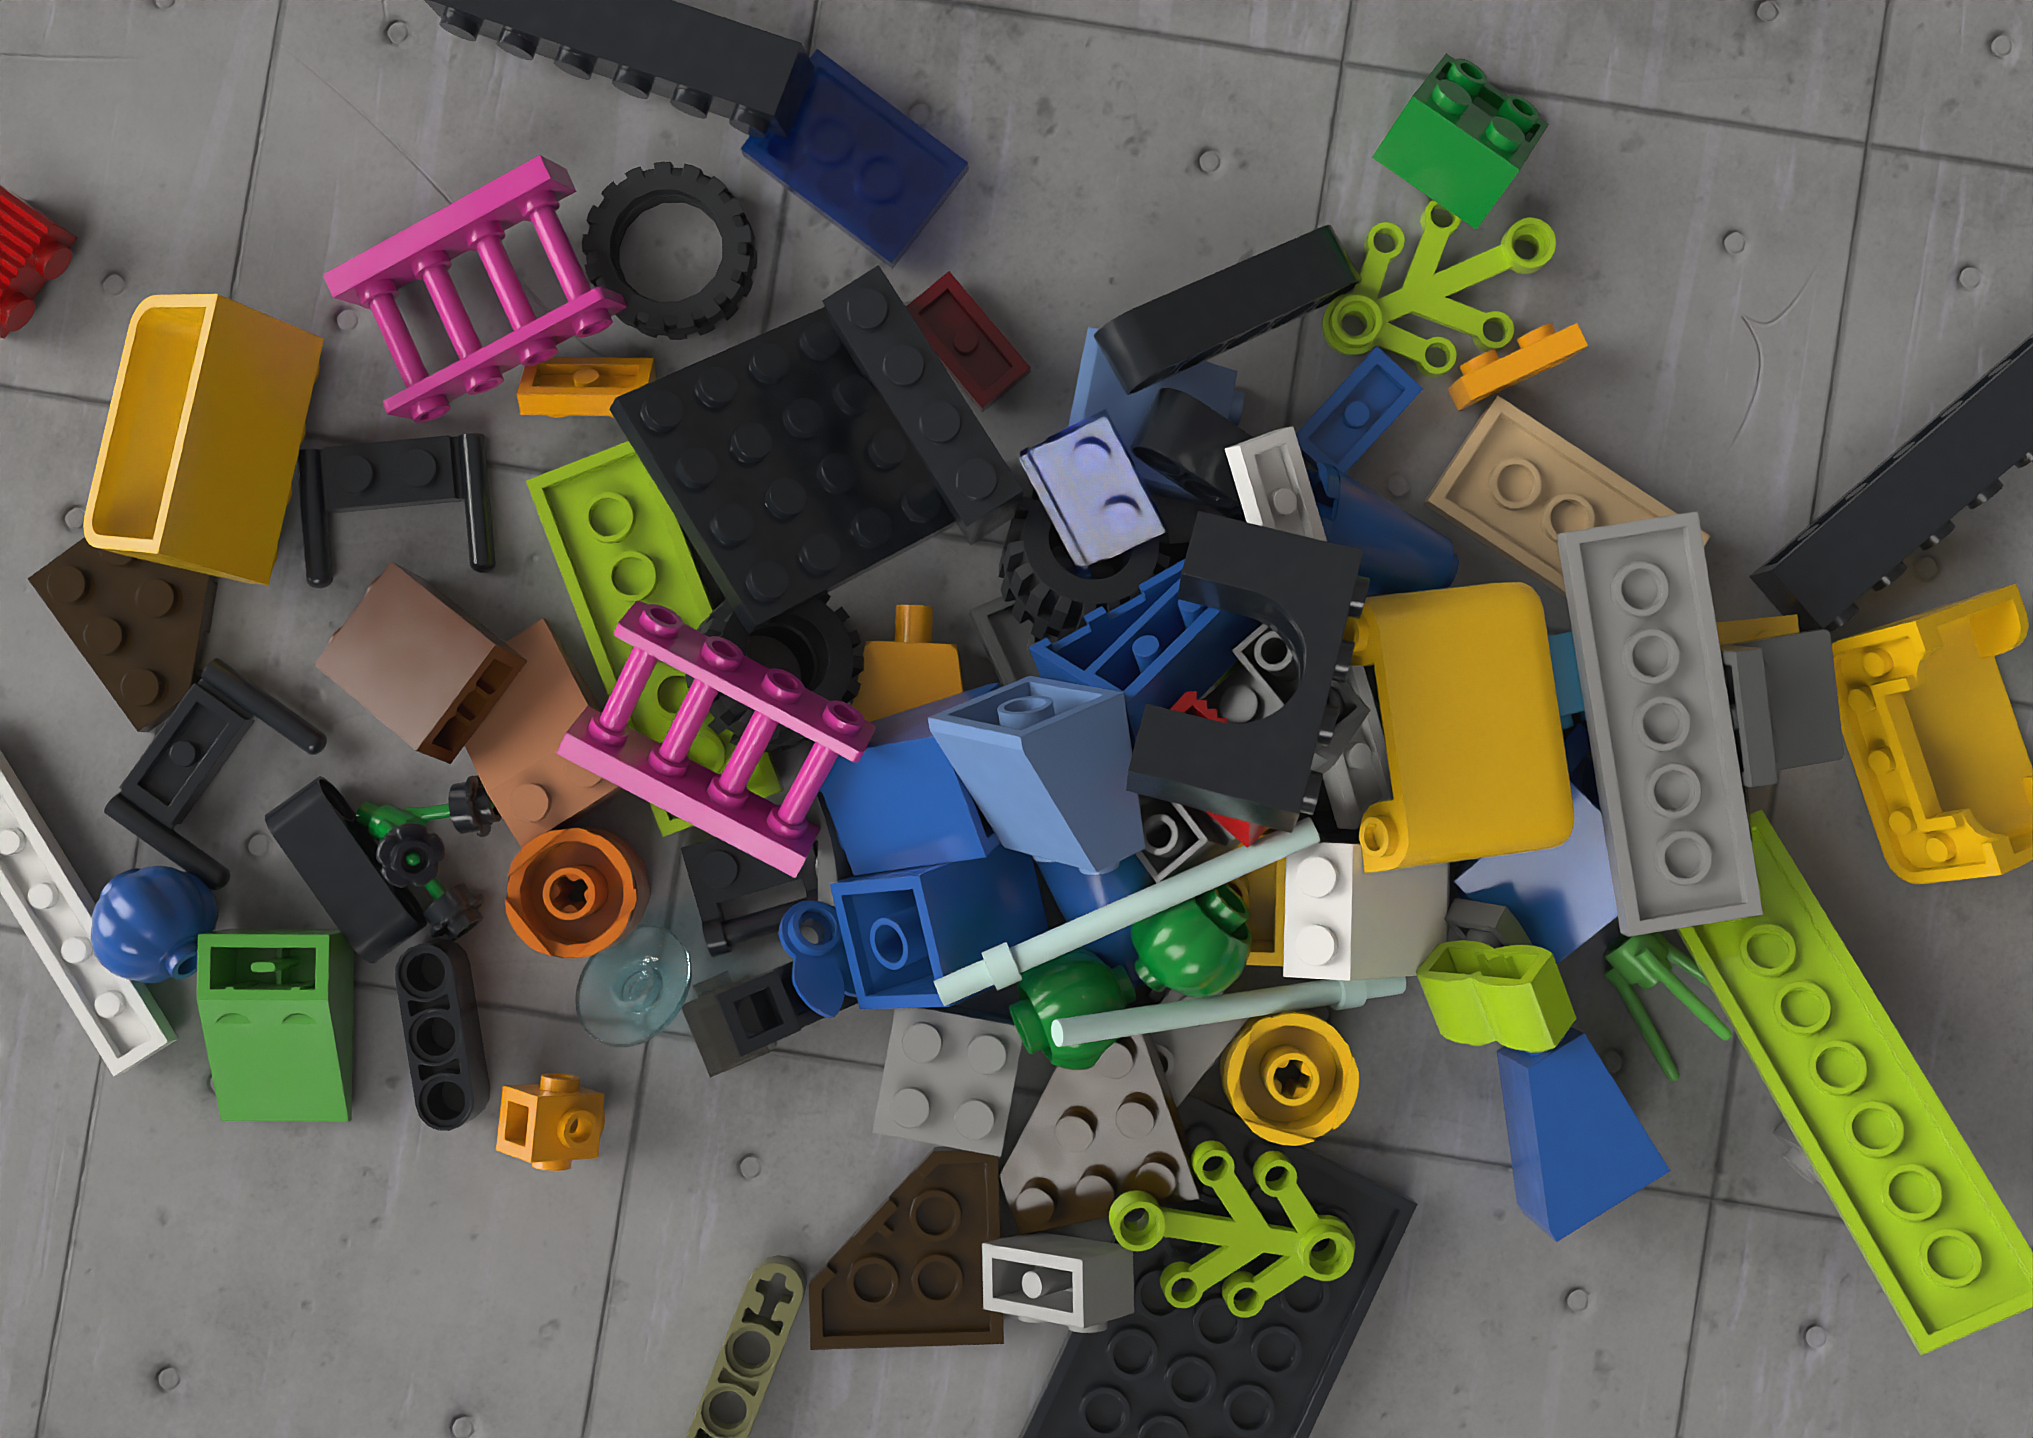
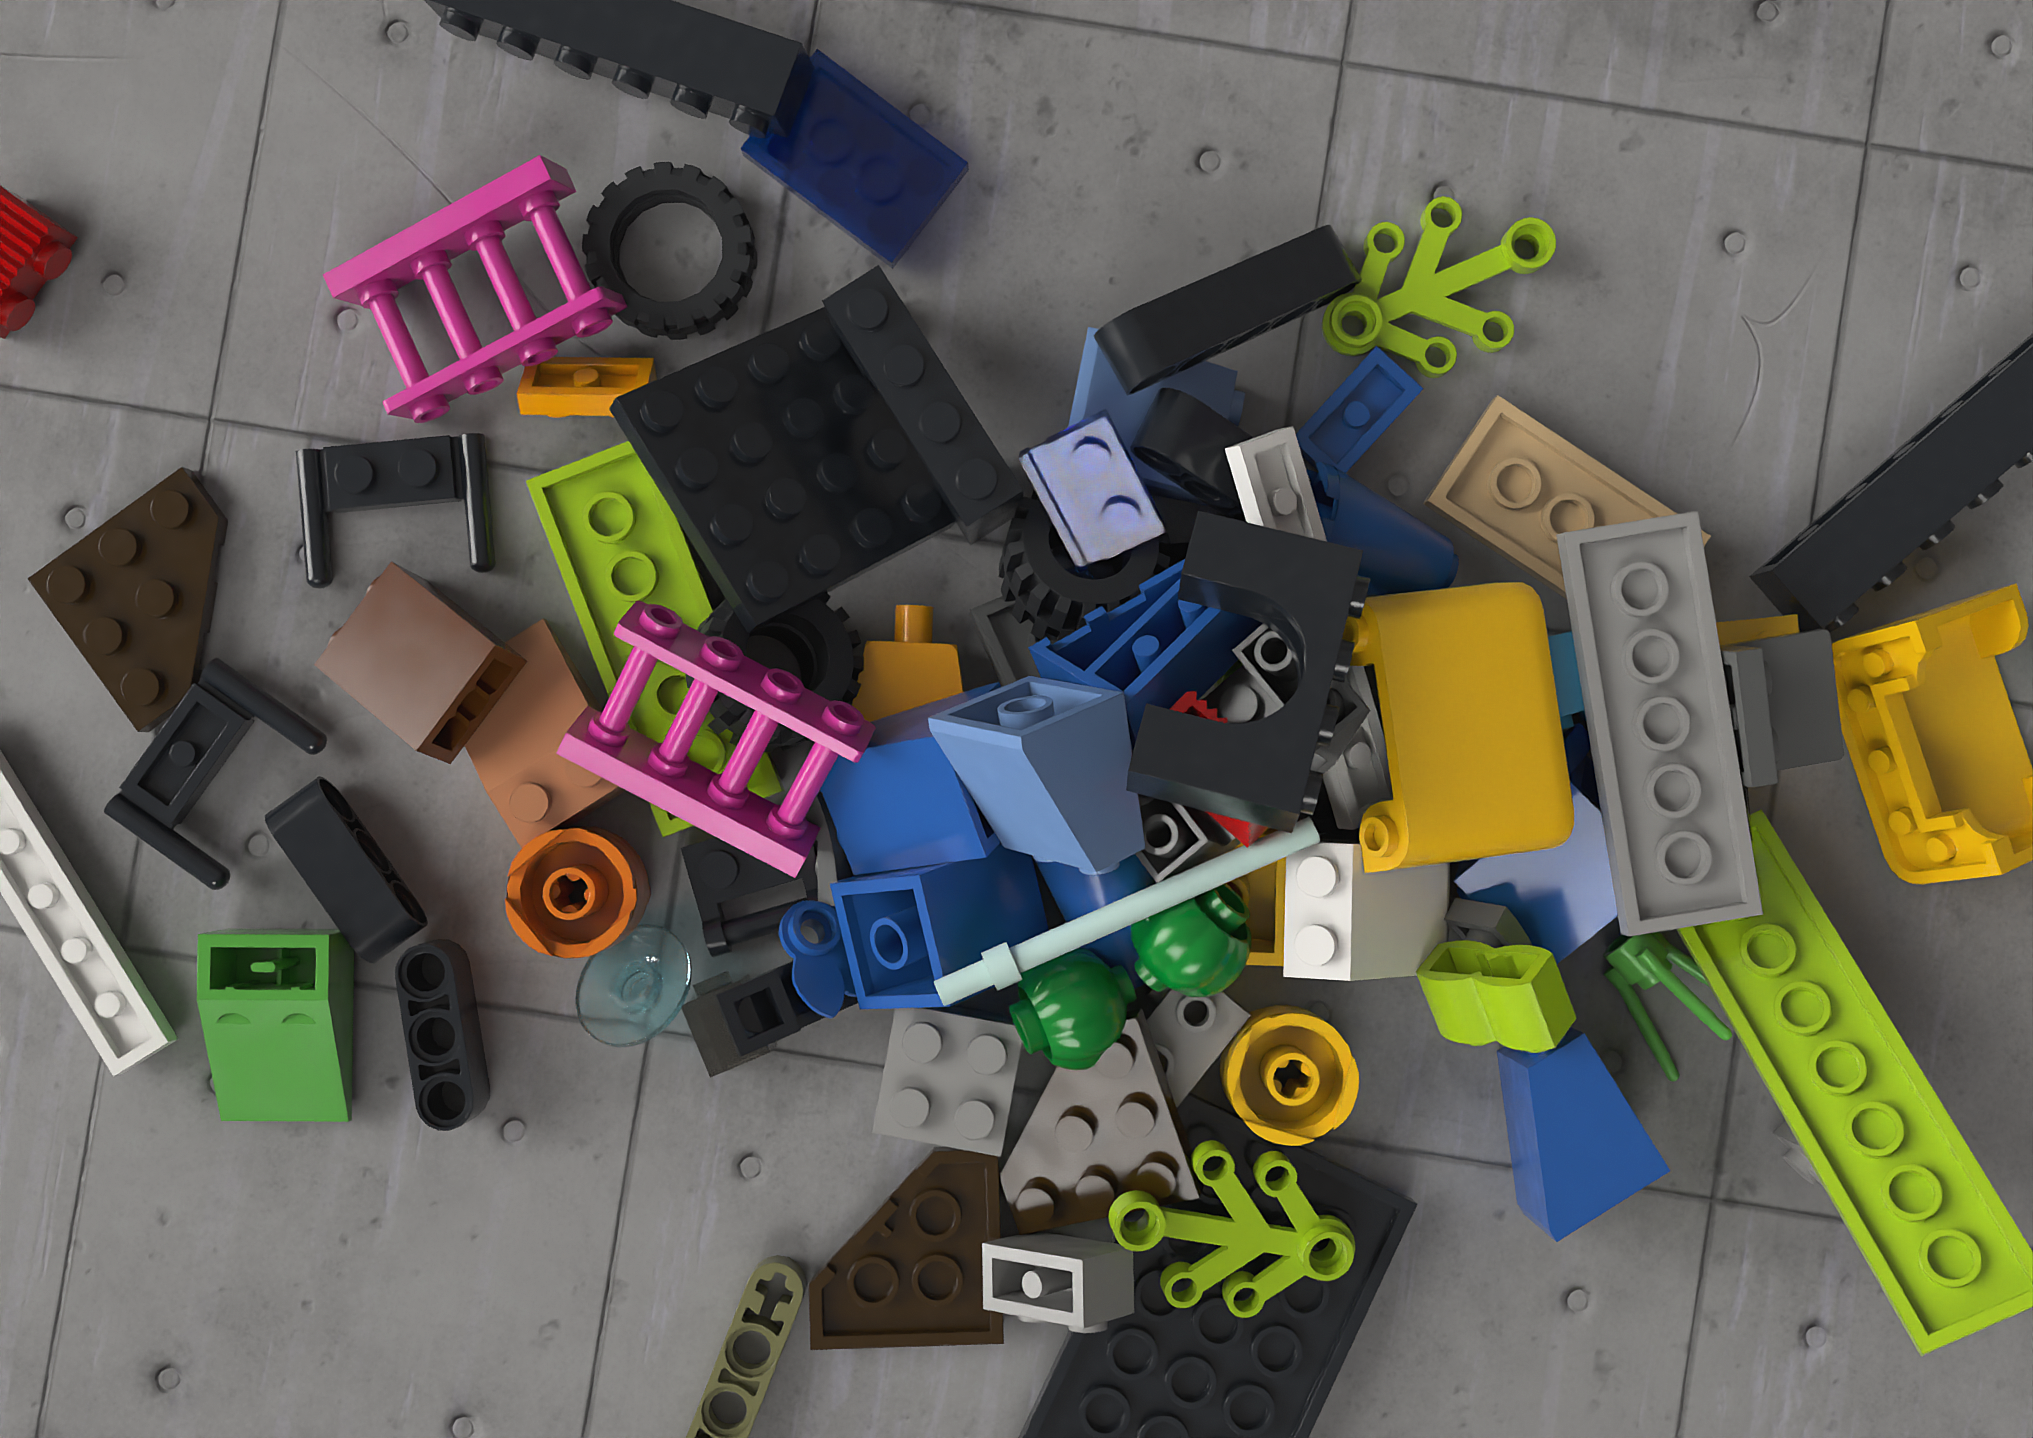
yellow windscreen [83,294,324,585] -> none
blue plant [91,865,218,983] -> none
black plant [356,775,502,941] -> none
light orange brick [496,1073,605,1171] -> none
dark red plate [906,271,1031,413] -> none
light aqua bar [1051,977,1406,1047] -> none
green slope [1372,53,1549,229] -> none
light orange plate [1448,322,1588,411] -> none

